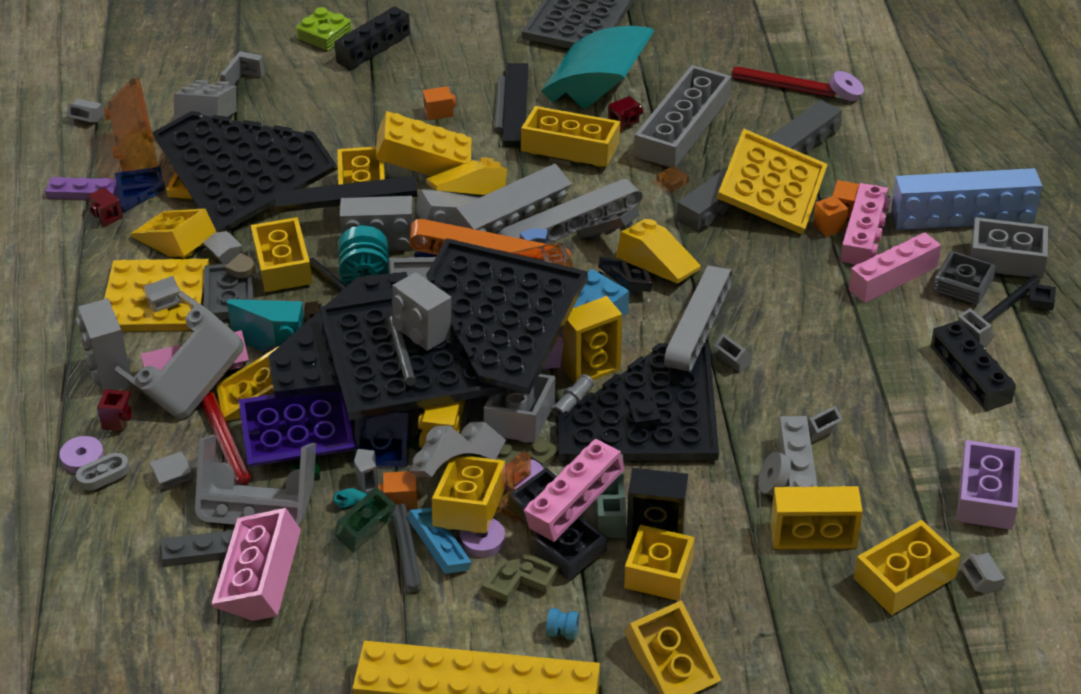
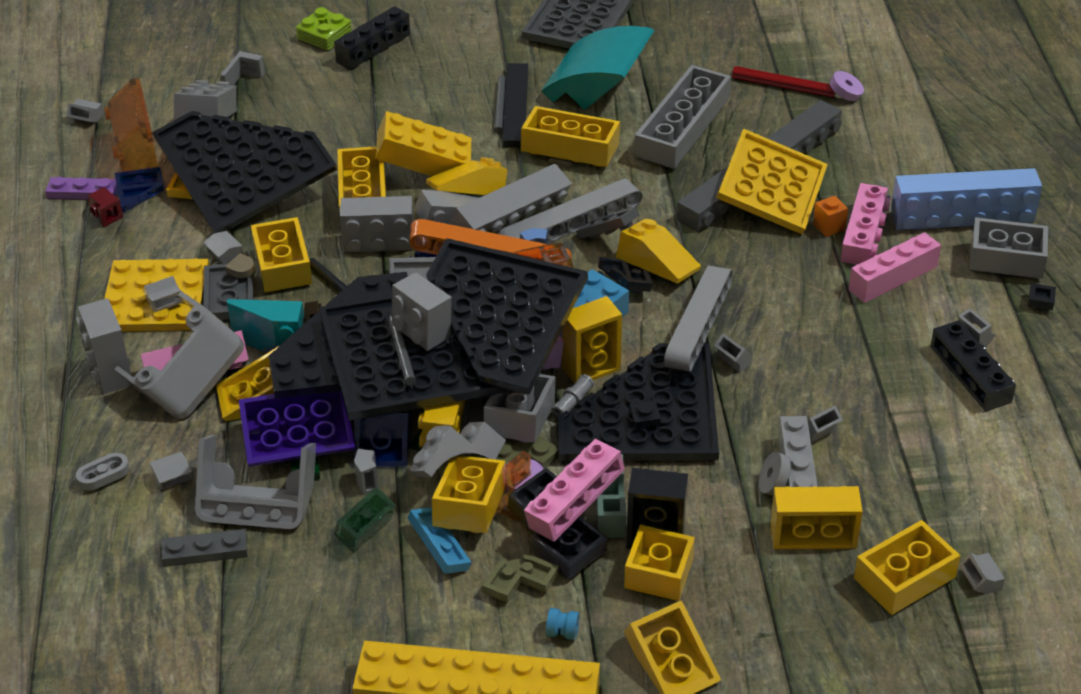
lavender piece [60,436,104,474] -> none
dark red brick [97,389,132,431] -> none
yellow slope [130,209,217,258] -> none
red axle [201,392,251,485] -> none
bright pink slope [211,508,301,621] -> none
black tile [274,176,418,213] -> none
teal arm [333,488,375,510] -> none
teal wheel [338,225,389,286] -> none
orange brick [378,471,418,511] -> none
dark grey axle [391,503,422,593] -> none
orange brick [423,86,457,120] -> none
lavender piece [460,519,505,558] -> none
dark red brick [608,96,643,133] -> none
clear orange tile [657,166,689,191] -> none
orange brick [832,180,860,218] -> none
dark grey brick [933,251,996,305] -> none
lavender brick [956,440,1021,530] -> none
black bar [974,276,1040,330] -> none

